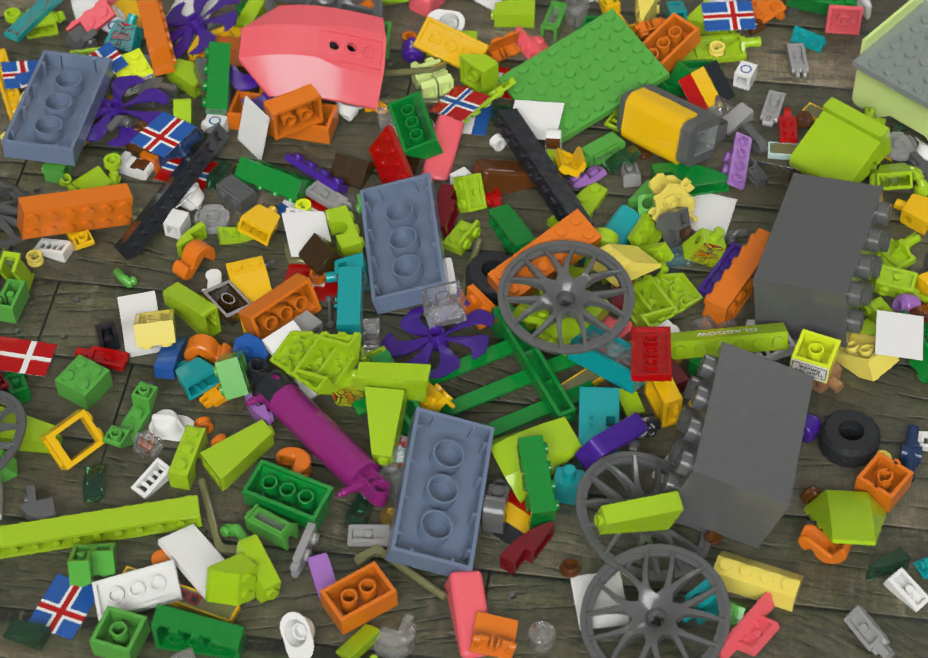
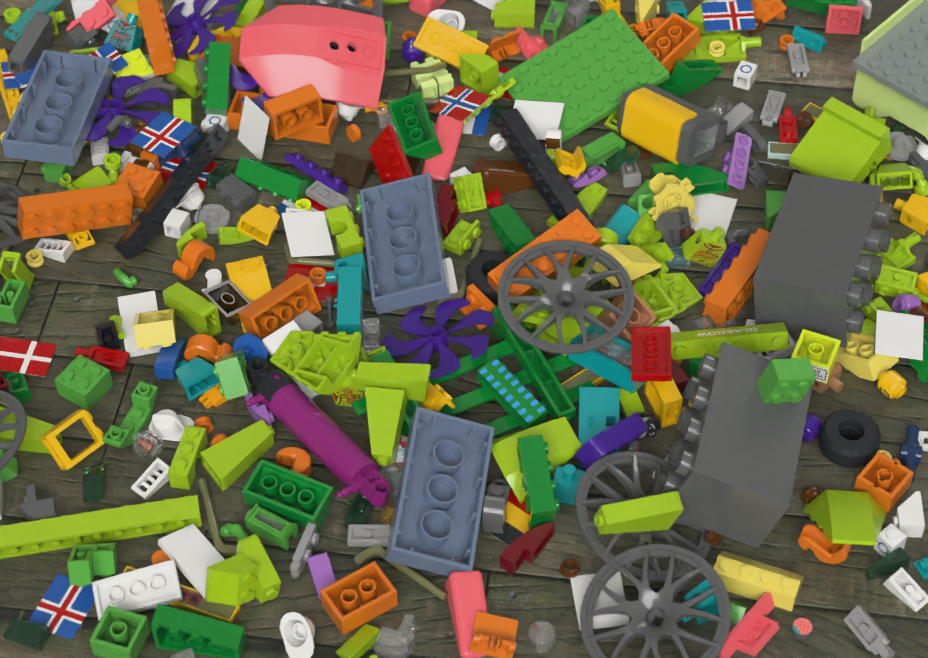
dark brown slope [299,233,345,275] -> none
clear brick [423,280,467,329] -> none
sticker [678,60,735,111] -> none
none -> dark grey slope [7,11,53,74]
none -> white slope [90,136,110,166]
none -> lime bar [108,315,125,339]
none -> orange brick [114,162,164,208]
none -> orange tile [346,124,361,143]
none -> green brick [476,358,547,429]
none -> nougat slope [598,290,657,343]
none -> bright green brick [756,358,817,404]
none -> bright green slope [765,190,786,230]
none -> orange bush [779,34,795,51]
none -> tile [791,617,813,640]
none -> white brick [874,523,907,562]
none -> yellow head [877,370,907,399]
none -> white slope [892,491,925,537]

